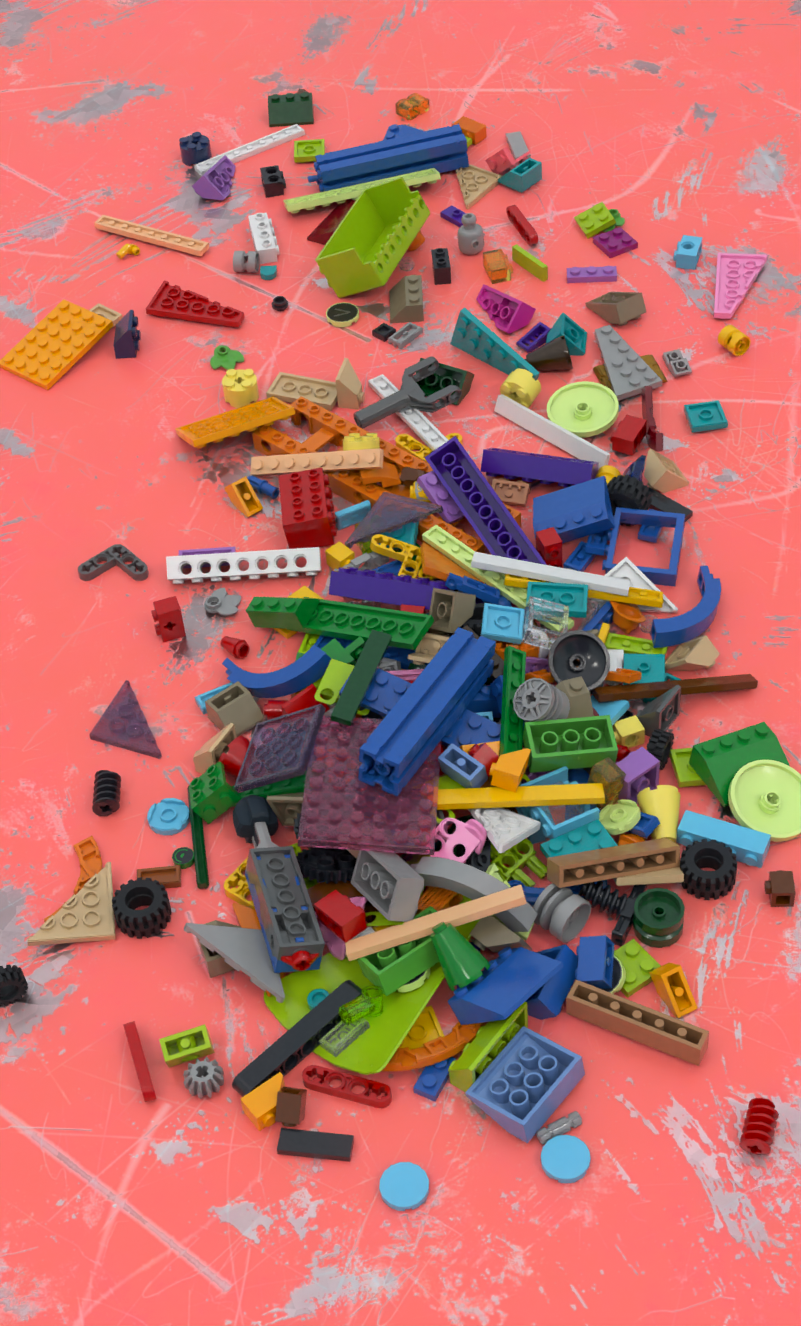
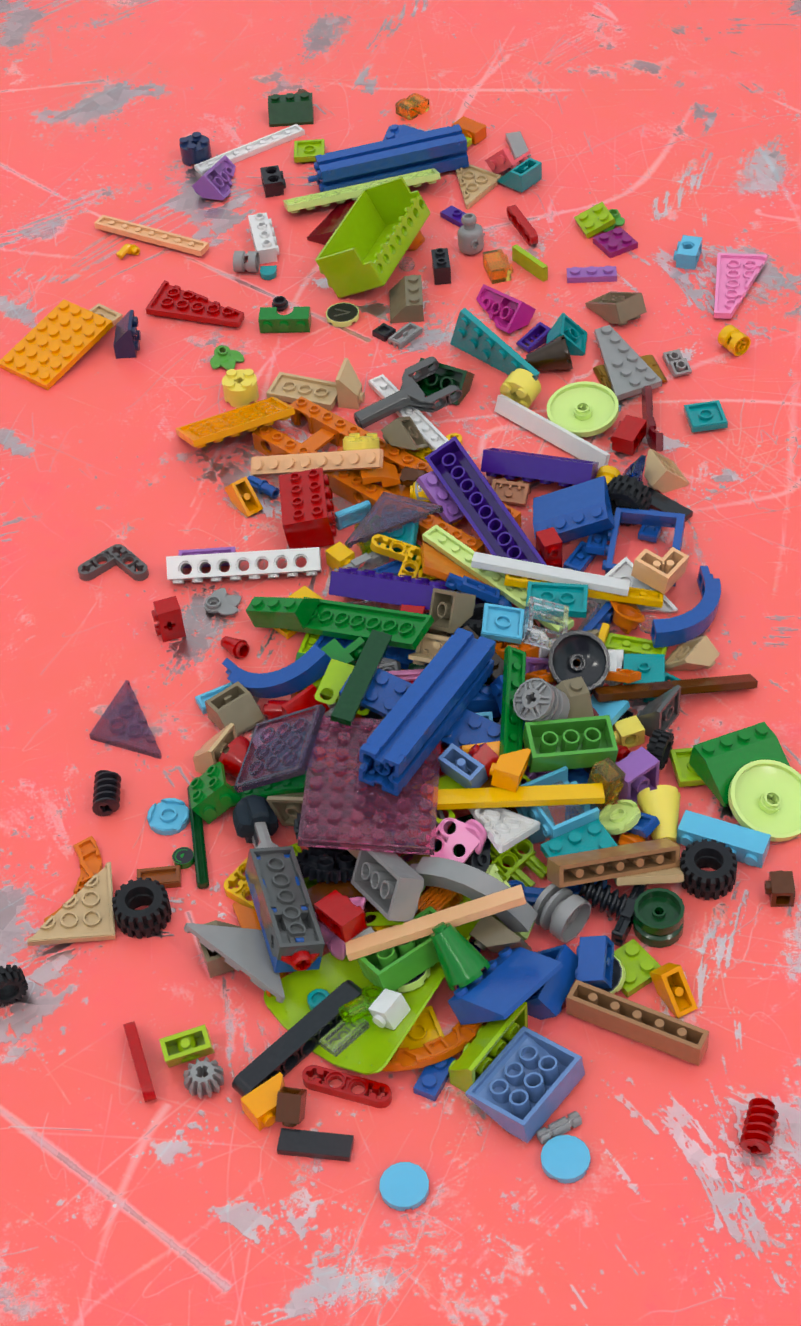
none -> green arch [258,307,312,333]
none -> white brick [368,989,411,1030]
none -> dark tan slope [381,416,429,450]
none -> light nougat brick [631,547,689,594]

